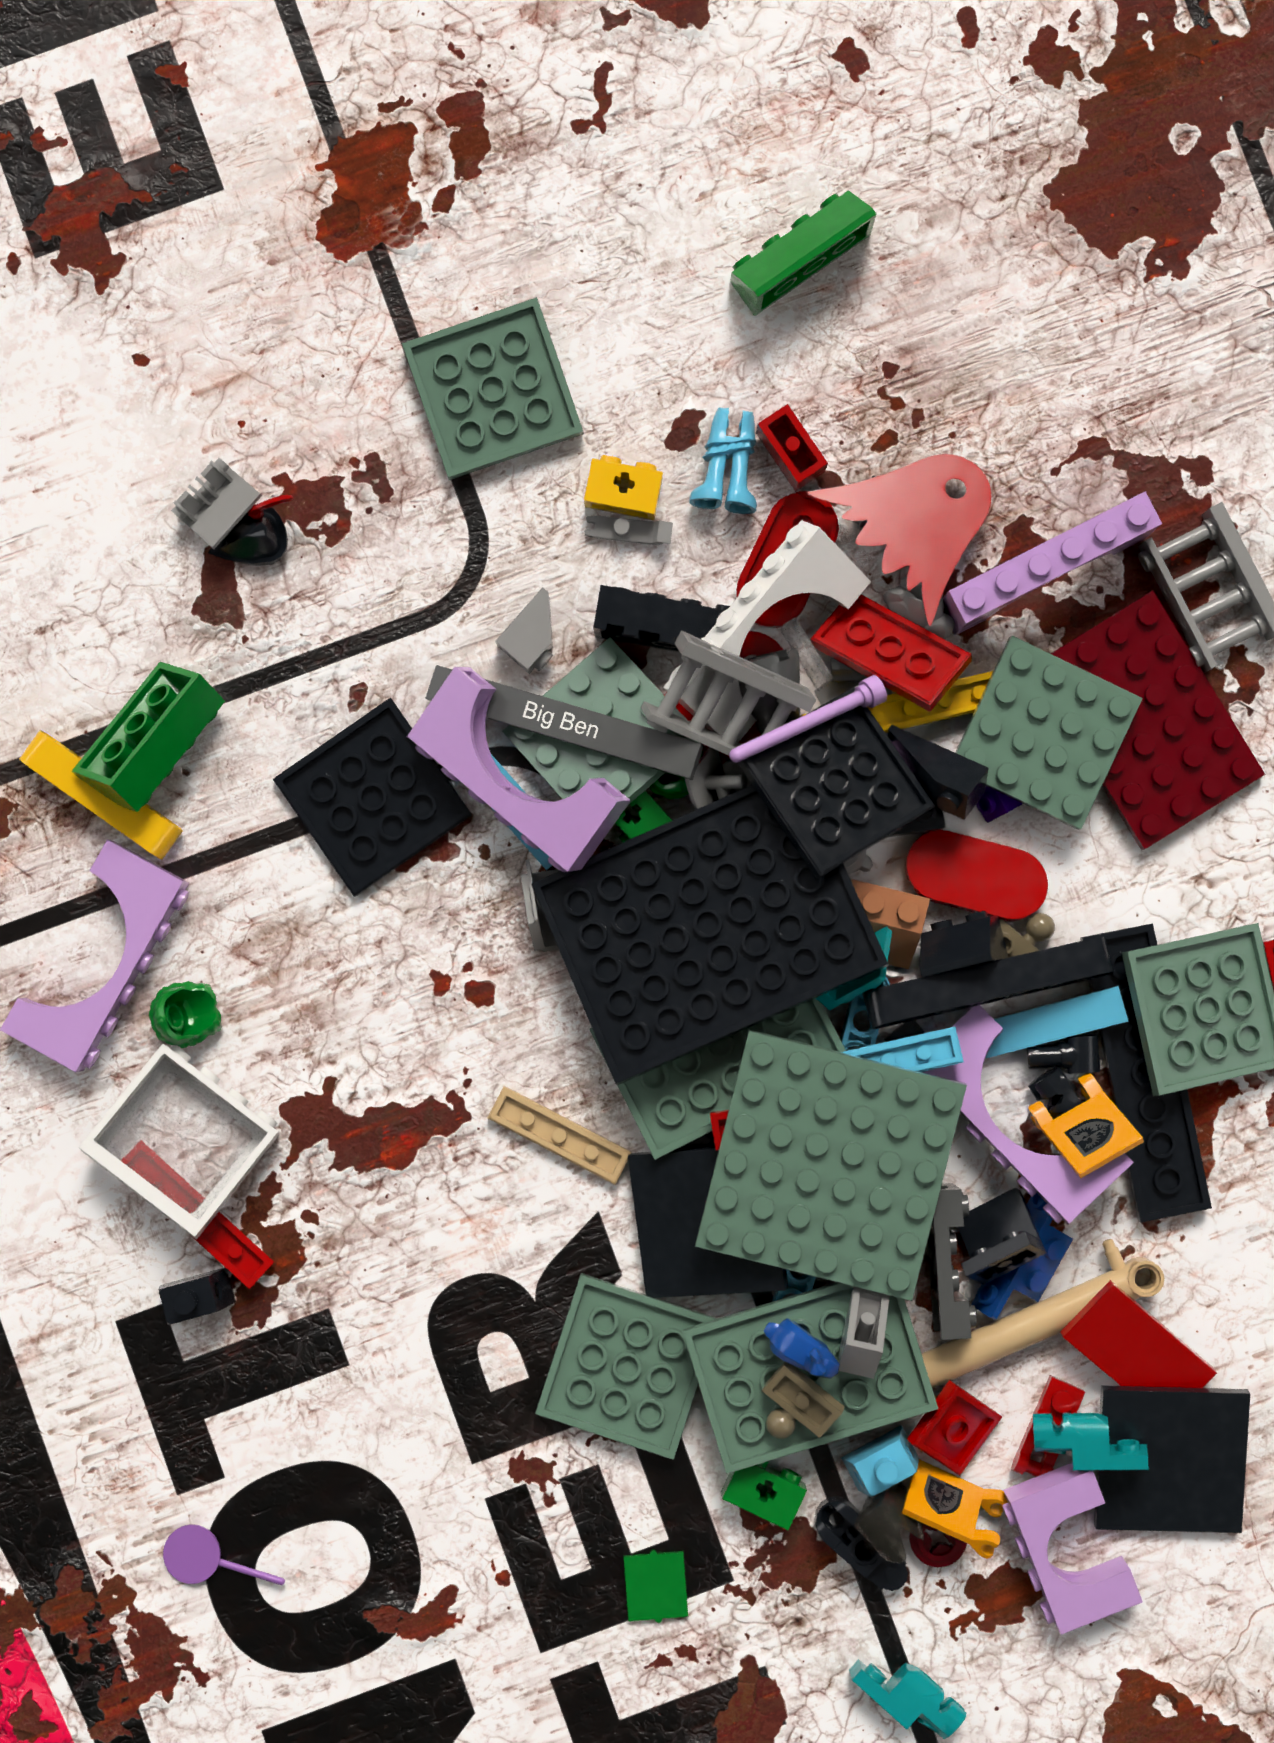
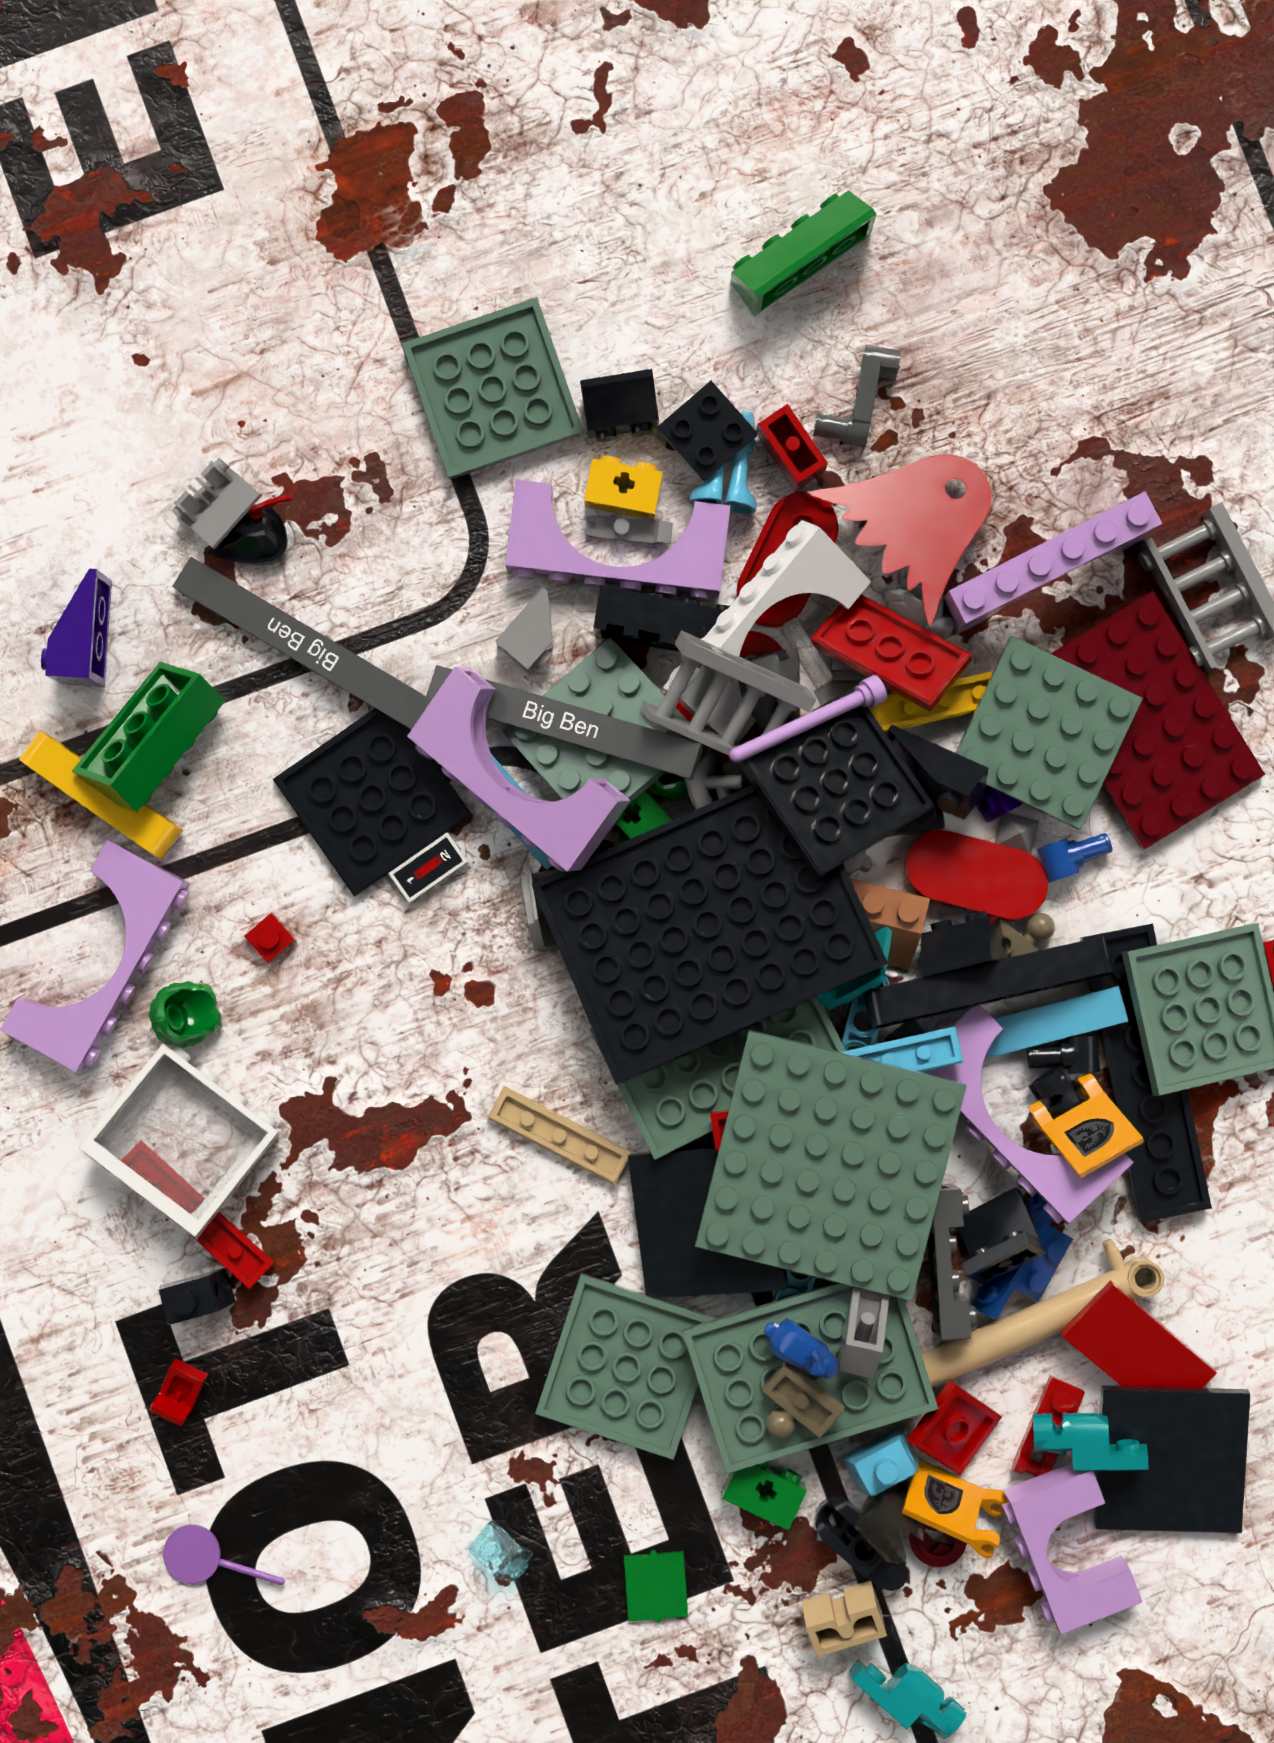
none -> dark purple slope [41,568,112,687]
none -> red bracket [150,1358,208,1426]
none -> dark grey tile [172,557,432,730]
none -> red plate [244,912,297,963]
none -> tile [388,832,469,903]
none -> clear light blue bracket [468,1521,533,1582]
none -> lavender arch [505,480,731,601]
none -> black slope [580,369,659,442]
none -> black bracket [657,380,757,481]
none -> tan brick [801,1580,887,1657]
none -> dark grey beam [813,344,901,447]
none -> light grey slope [995,813,1039,853]
none -> blue pin [1037,833,1113,883]

